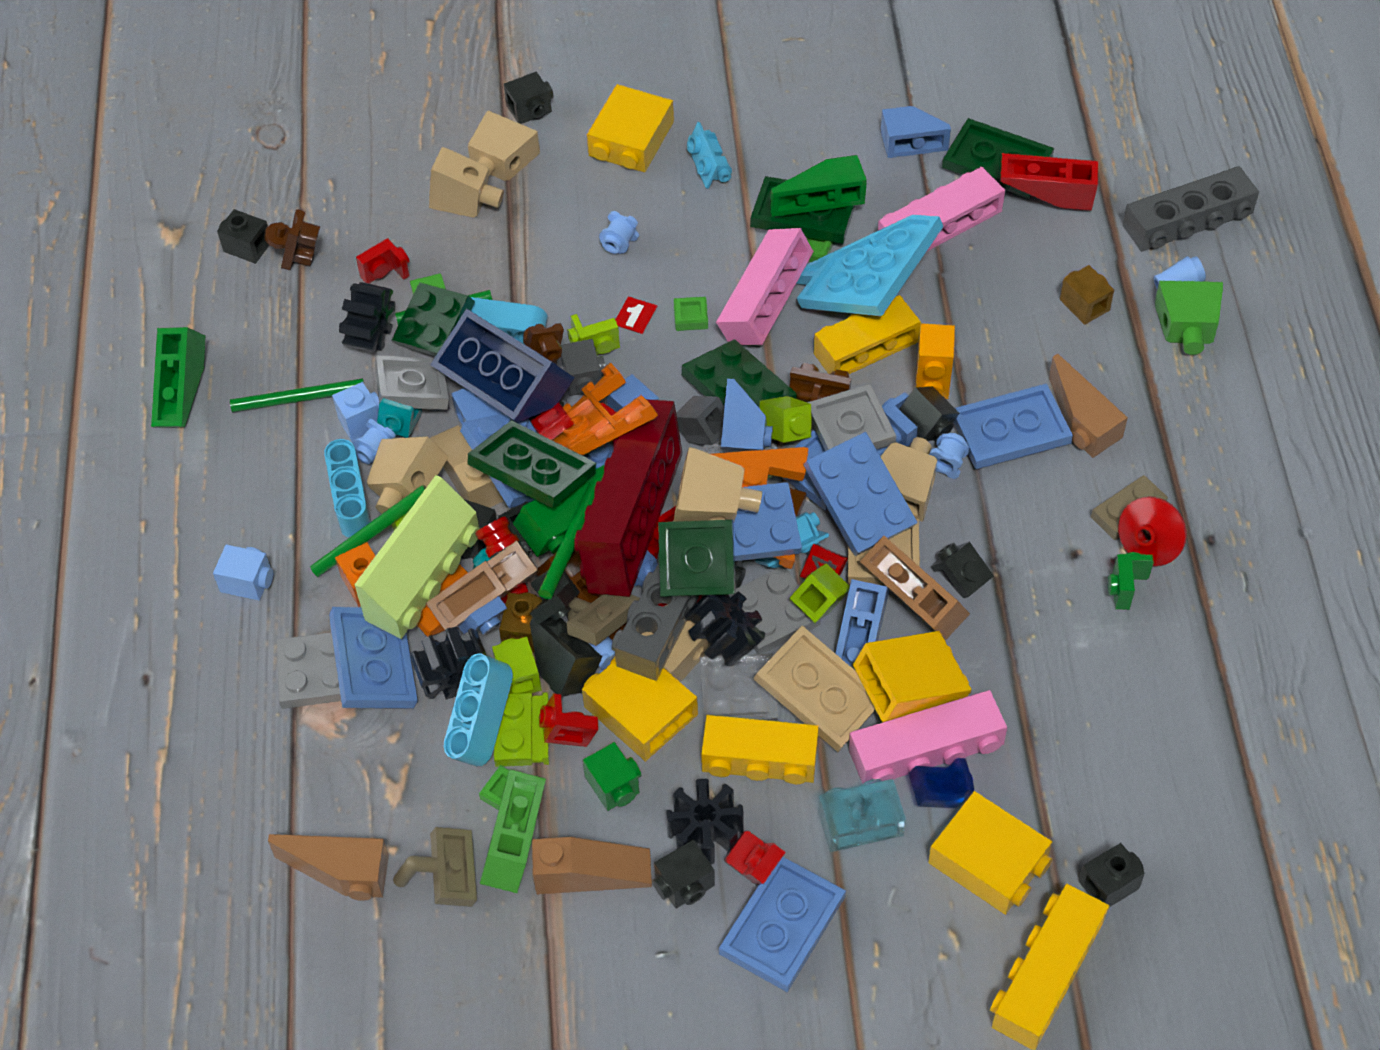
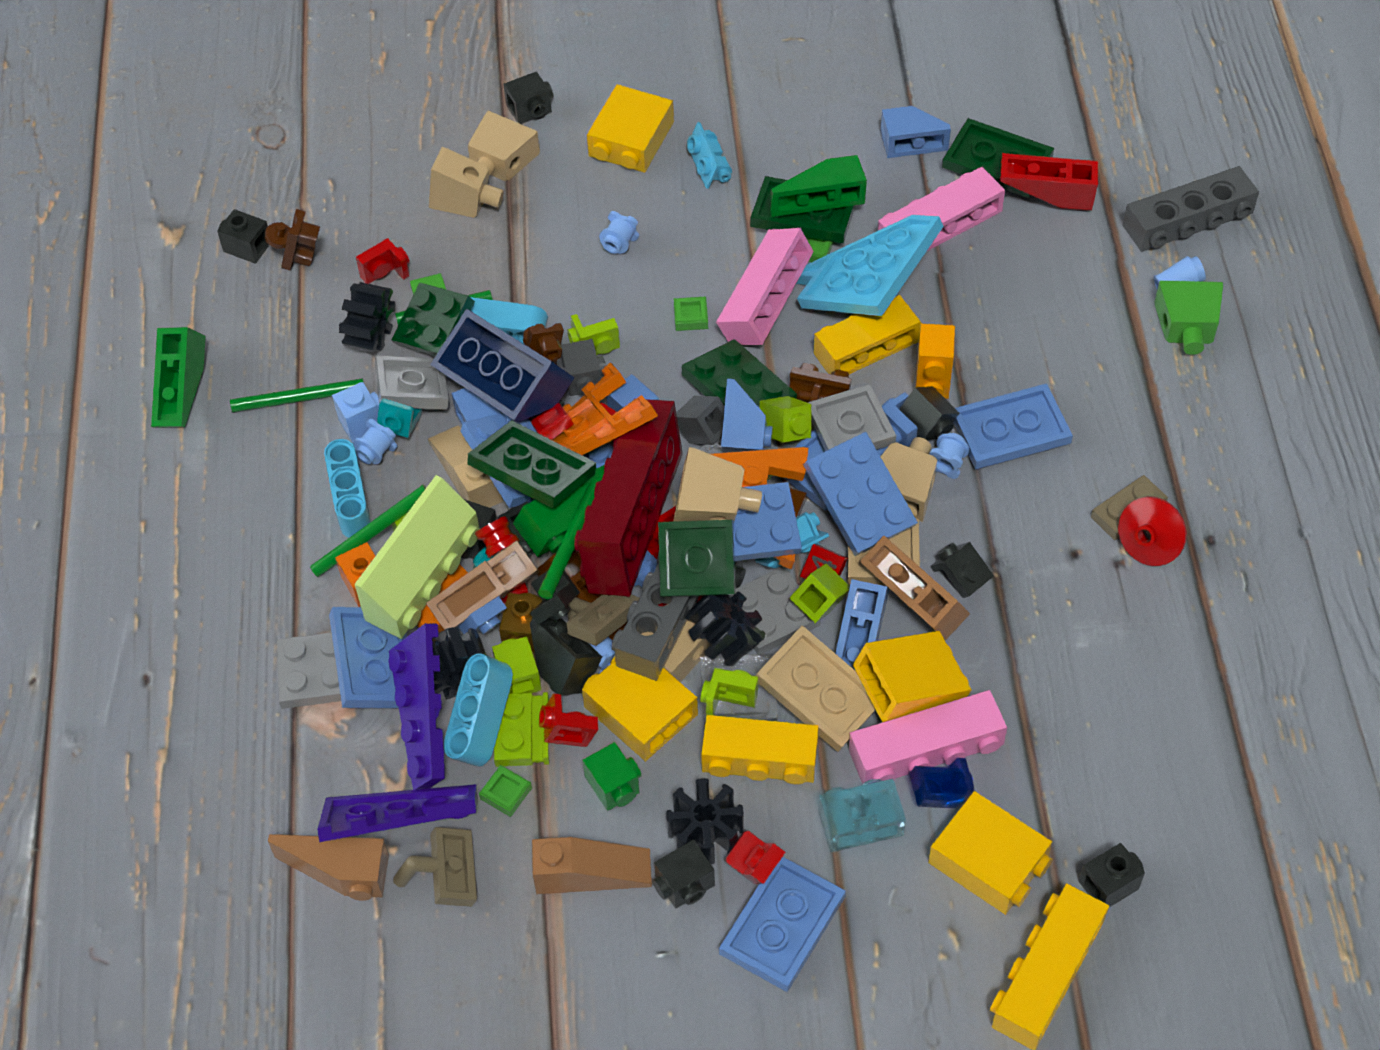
light blue brick [213,544,273,601] -> none
tan torso [367,436,448,513] -> none
bright green slope [480,769,546,893] -> none
red sticker [615,296,658,334] -> none
medium nougat slope [1049,353,1128,458] -> none
pearl gold brick [1060,265,1115,325] -> none
green bracket [1108,552,1154,610] -> none
none -> dark purple wing [317,784,478,842]
none -> dark purple wing [388,623,445,790]
none -> lime bracket [700,668,758,716]

